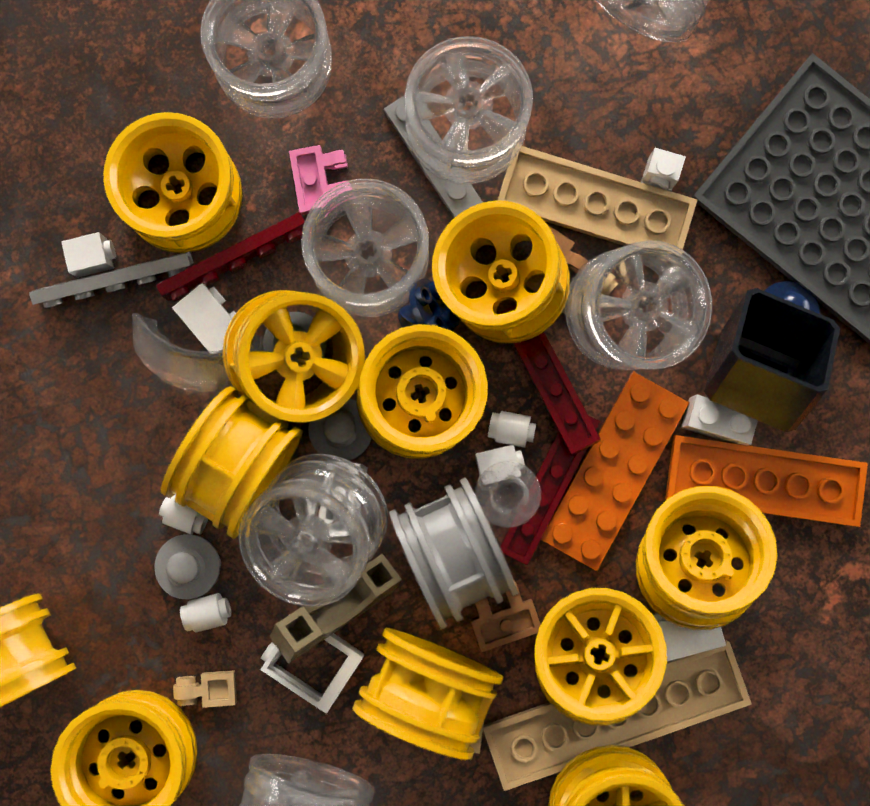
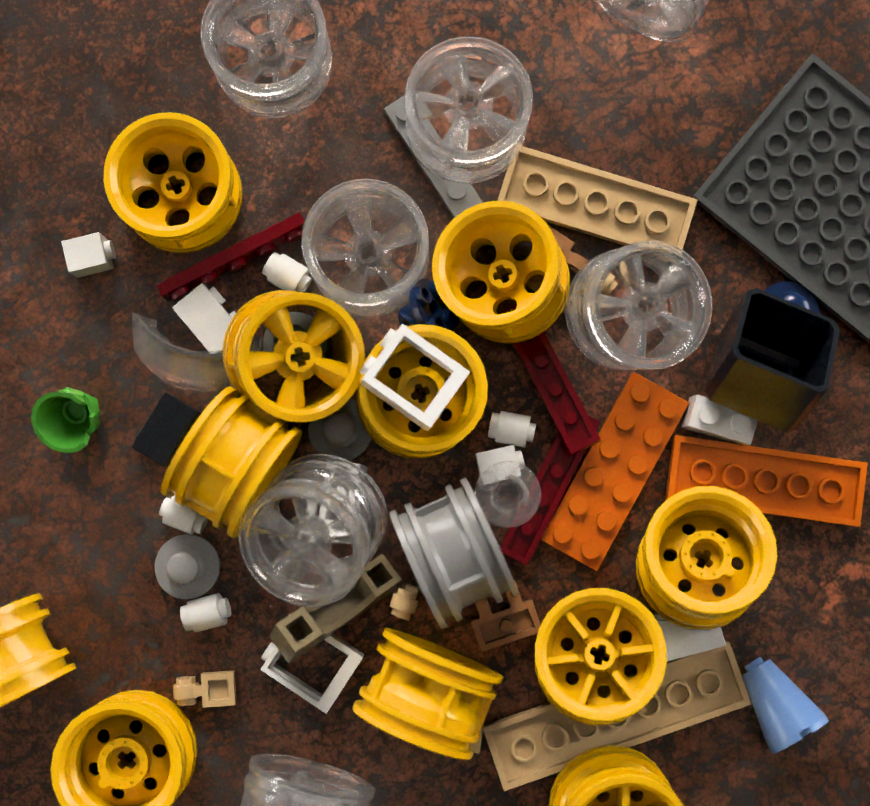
light grey plate [29,251,194,308] -> none
bright pink plate [289,145,353,215] -> none
white brick [641,147,686,192] -> none
none -> bright green helmet [31,387,102,453]
none -> black piece [132,392,201,467]
none -> white brick [262,252,312,292]
none -> white window [360,324,470,431]
none -> tan plate [389,584,419,621]
none -> medium blue cone [742,657,829,754]

